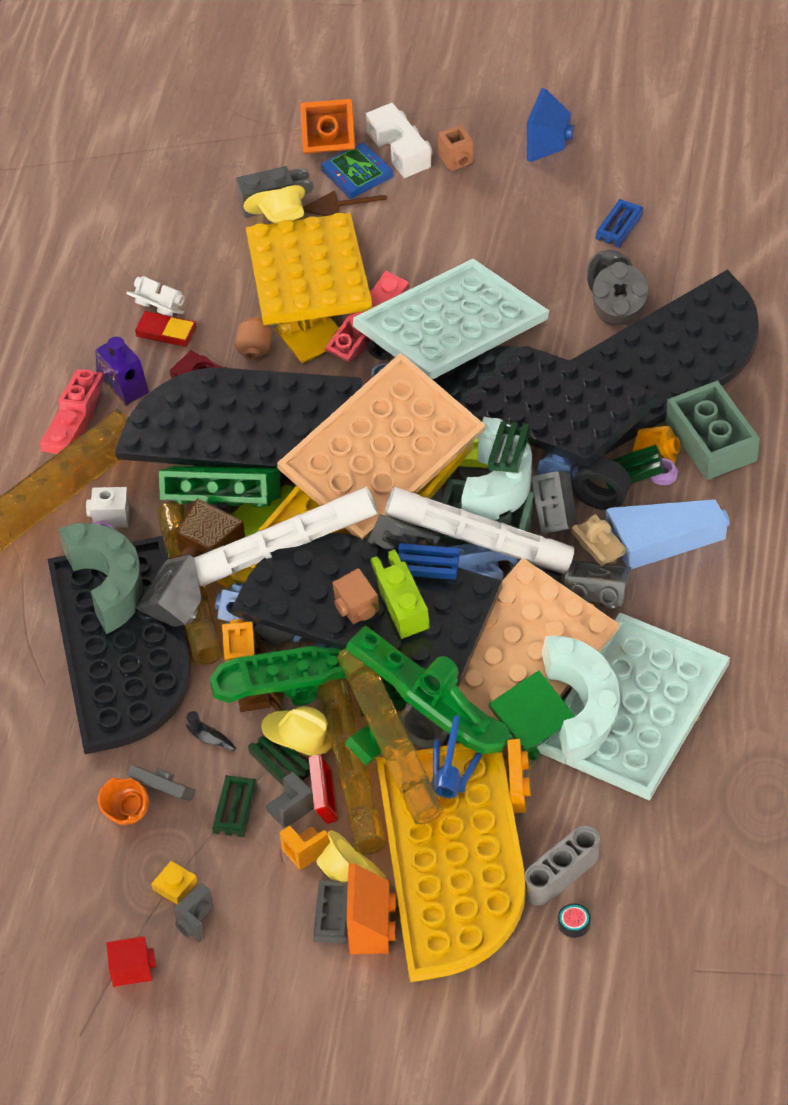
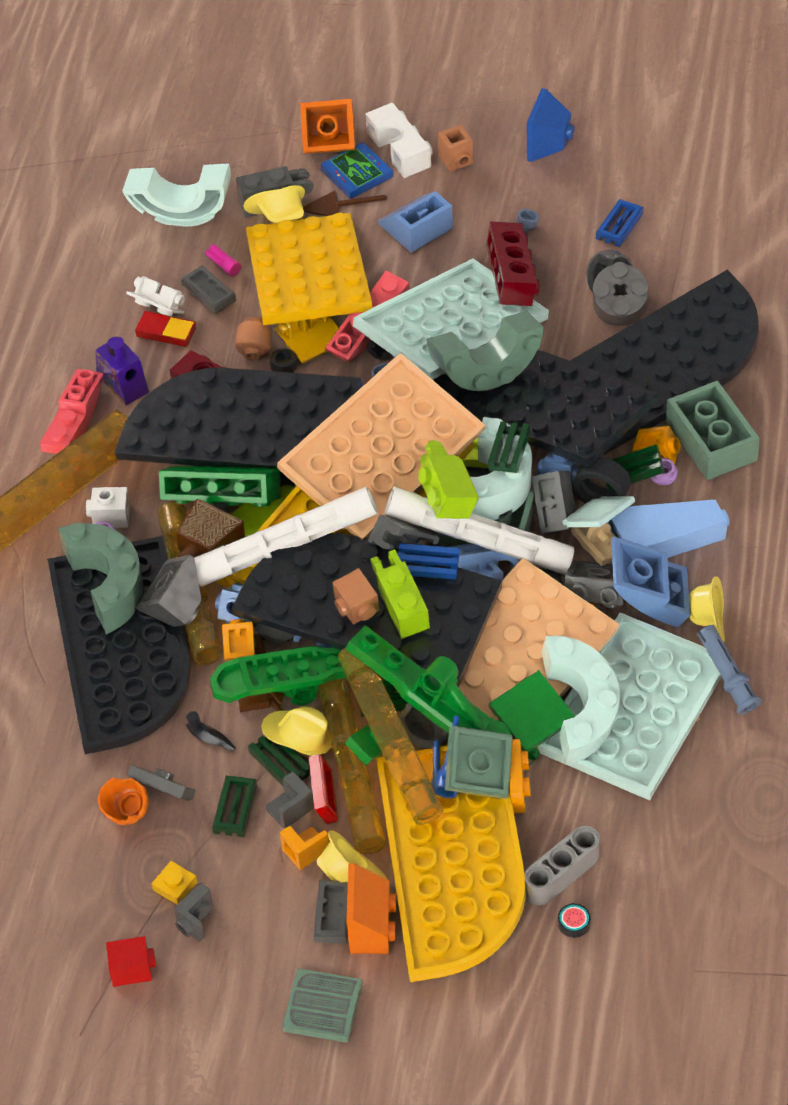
none -> light aqua brick [122,164,231,227]
none -> dark grey plate [181,265,236,314]
none -> dark pink piece [205,244,242,277]
none -> black tile [270,348,298,373]
none -> sand green tile [282,968,362,1043]
none -> medium blue slope [378,191,453,253]
none -> lime hinge [418,440,479,519]
none -> sand green brick [427,311,544,391]
none -> sand green tile [445,726,512,799]
none -> dark red brick [486,221,540,306]
none -> sand blue hinge [516,209,539,232]
none -> light aqua window [562,496,635,527]
none -> medium blue slope [611,537,690,628]
none -> light yellow piece [689,576,725,642]
none -> sand blue pin [697,625,763,715]

